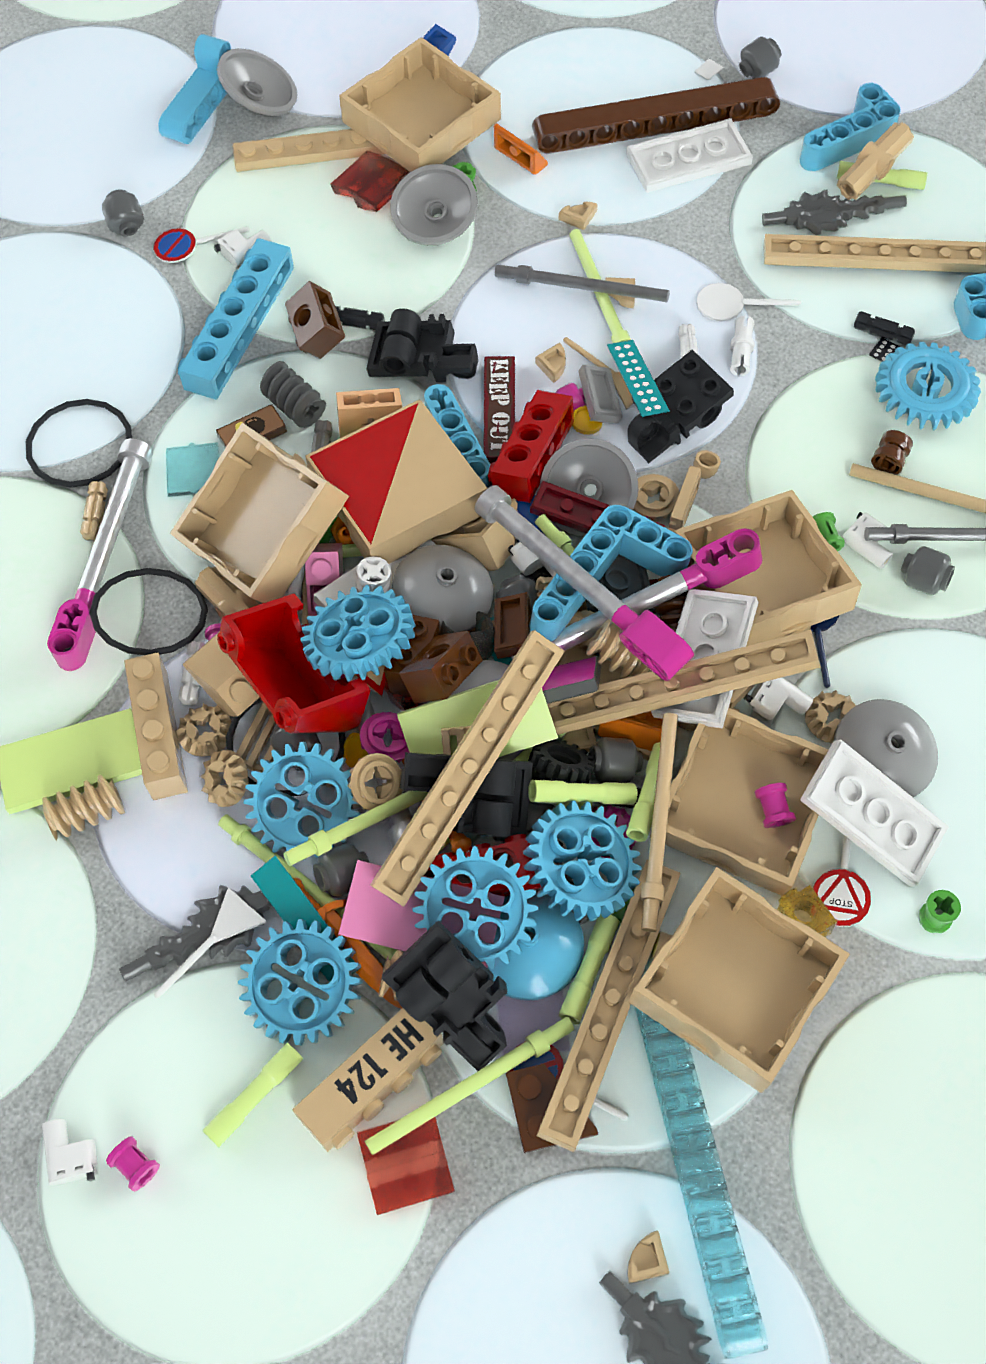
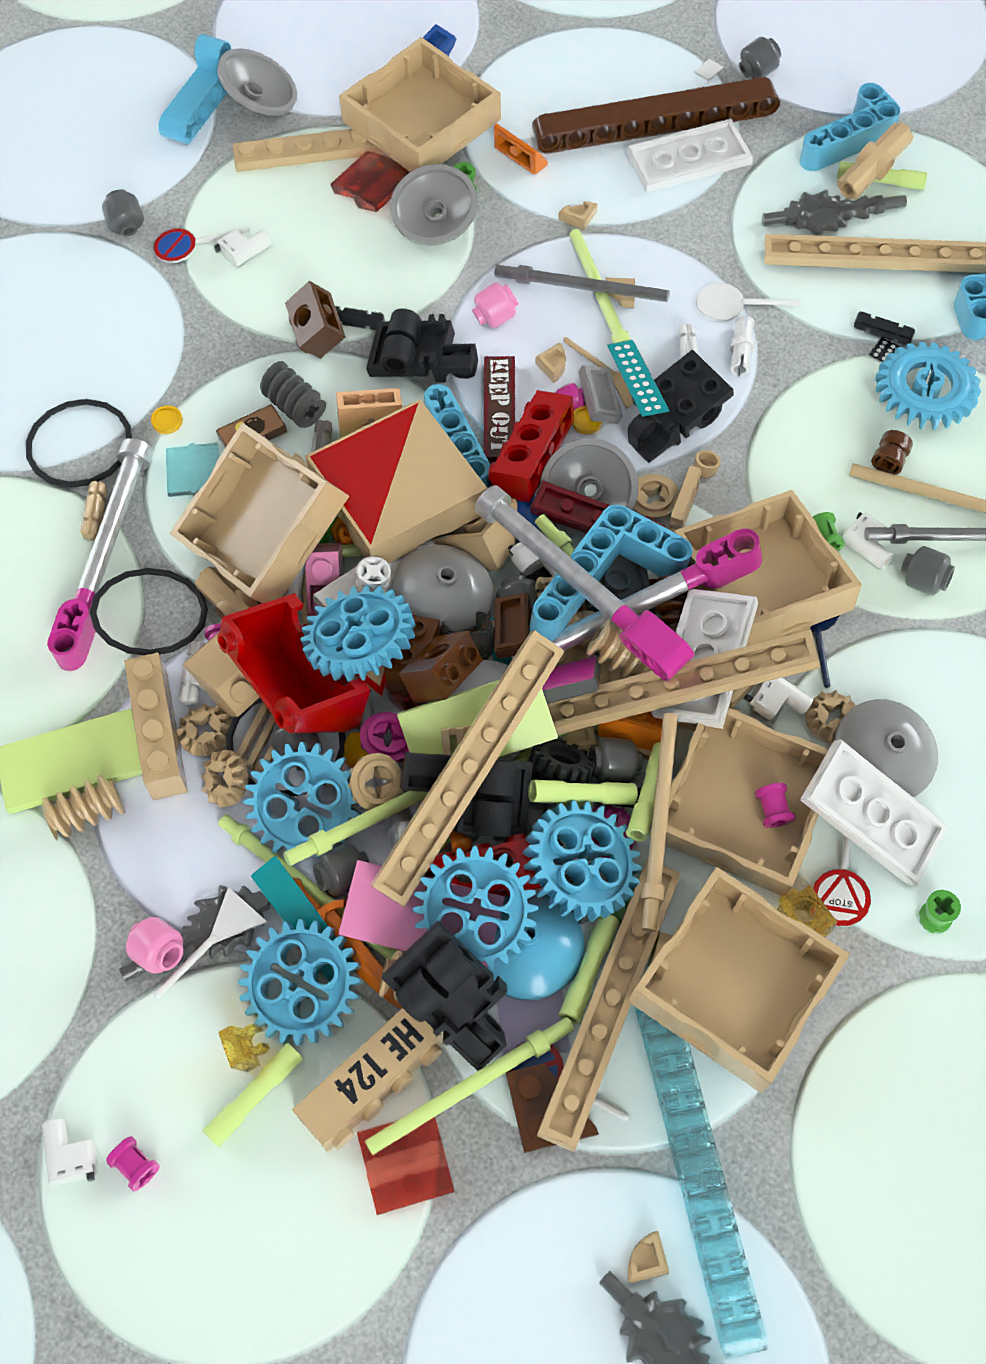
medium azure brick [178,238,294,400] -> none
none -> bright pink head [126,917,183,974]
none -> yellow piece [151,405,183,434]
none -> clear yellow tile [218,1024,270,1072]
none -> bright pink head [472,282,519,329]

